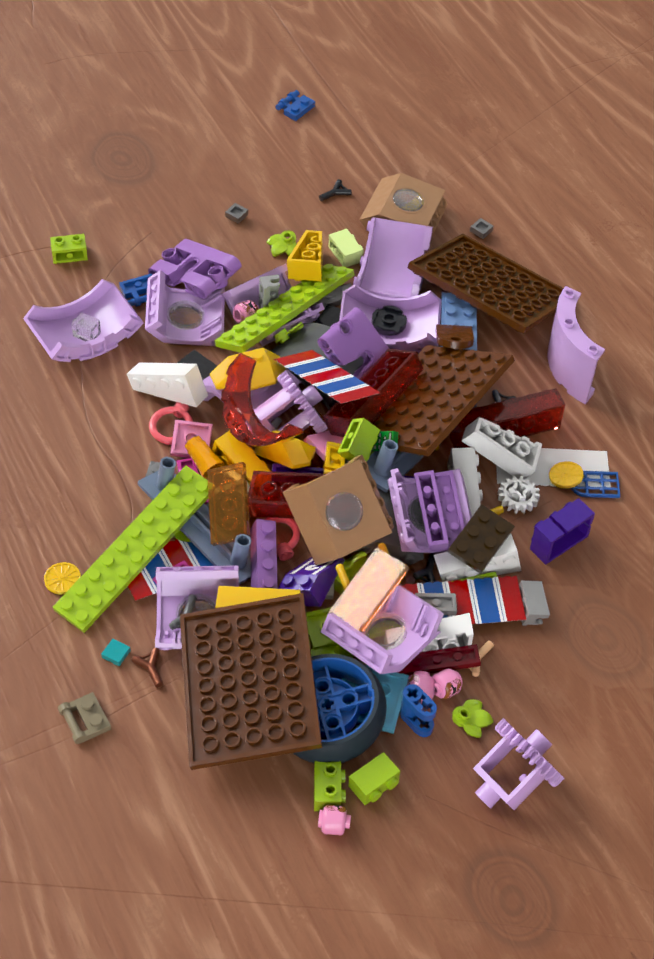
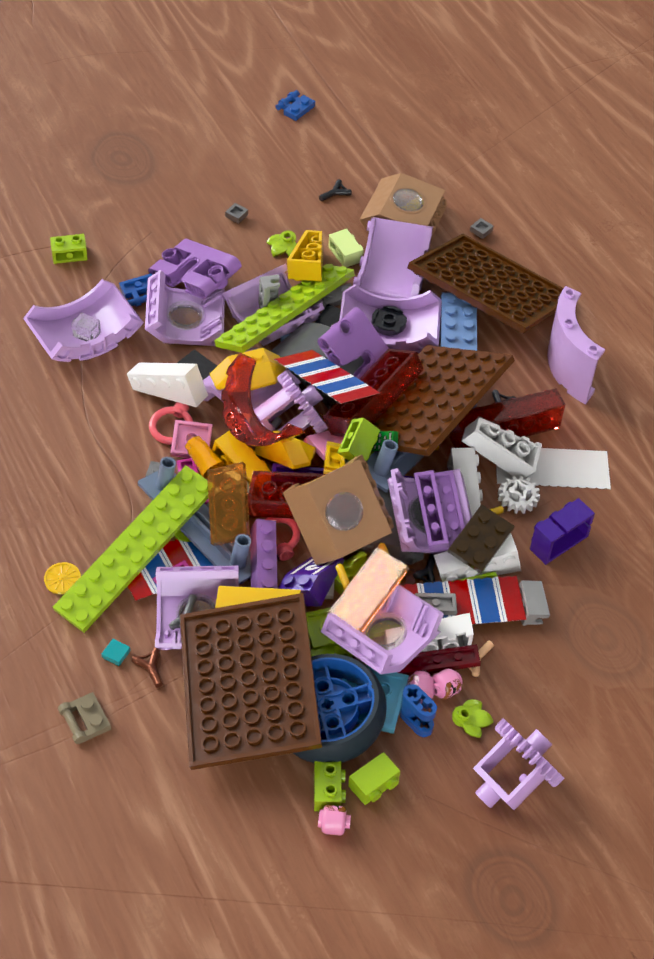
bright pink head [233,300,259,323] -> none
lime plate [274,322,304,344] -> none
reddish brown tile [435,324,474,349] -> none
yellow wheel [549,461,584,488] -> none
blue window [571,471,620,498] -> none

